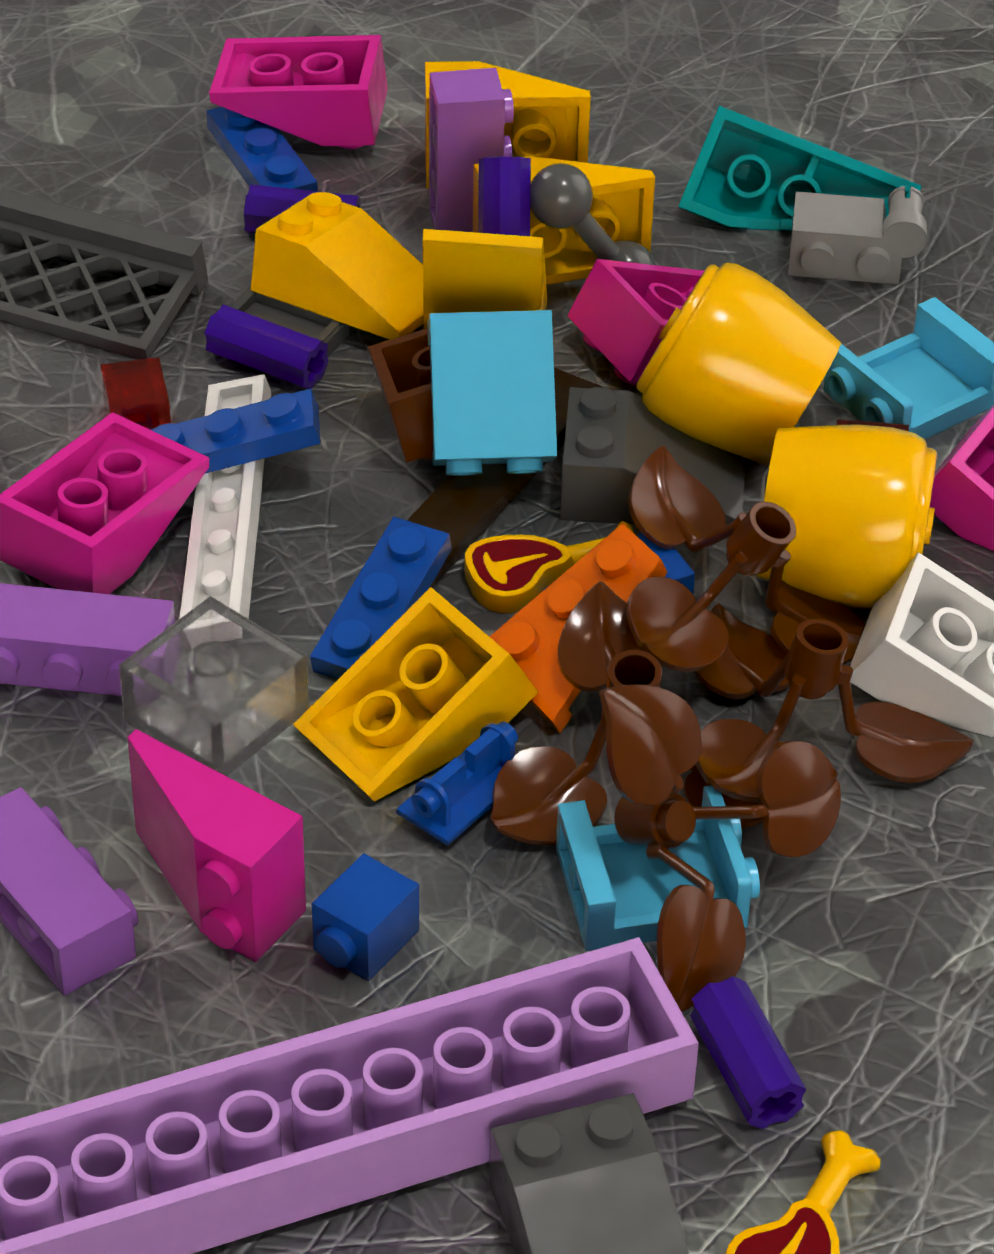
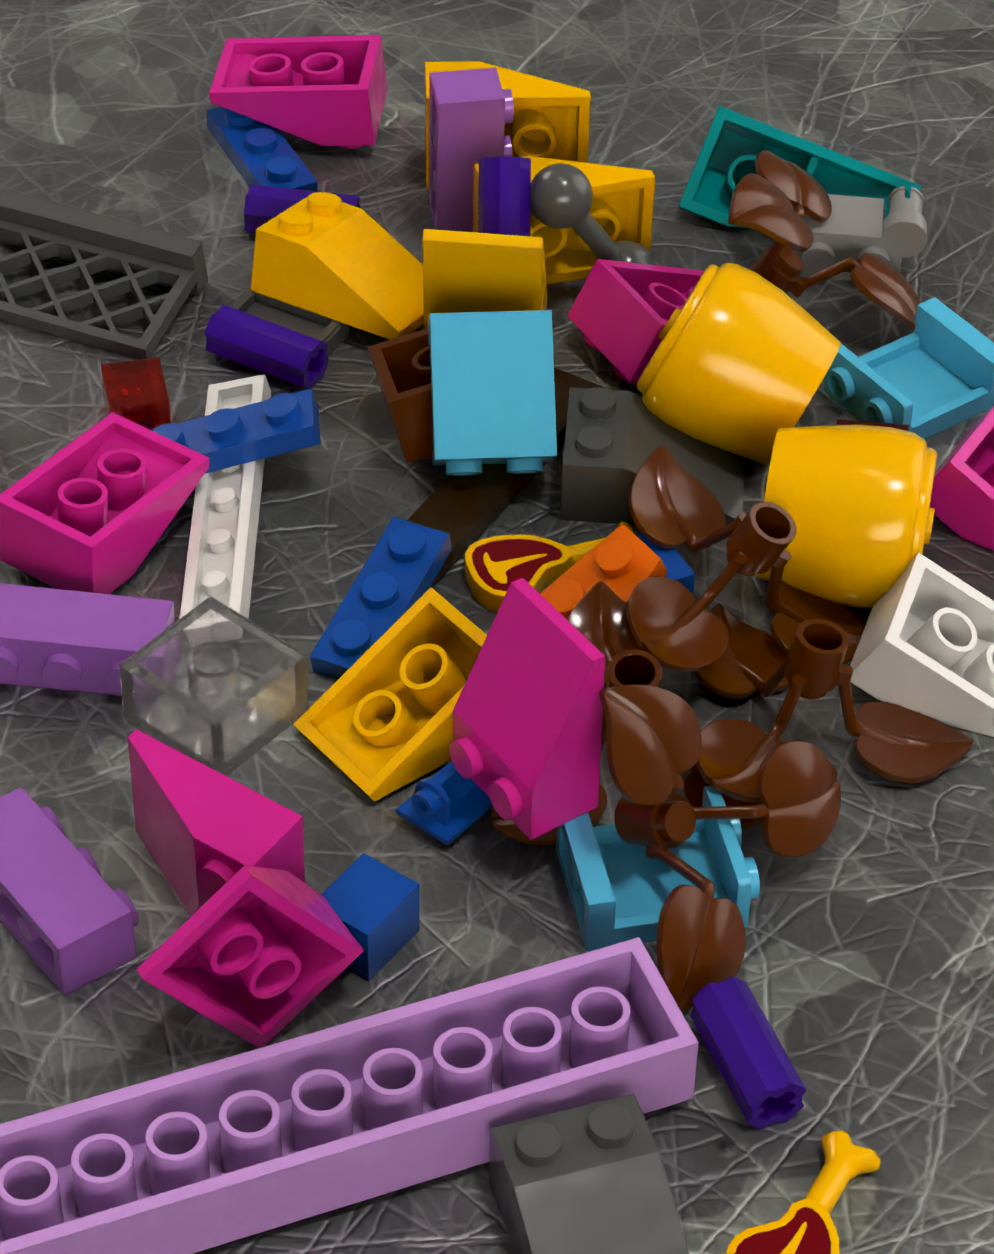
none -> dark pink slope [136,865,364,1048]
none -> dark pink slope [449,577,605,840]
none -> reddish brown plant [728,150,920,332]

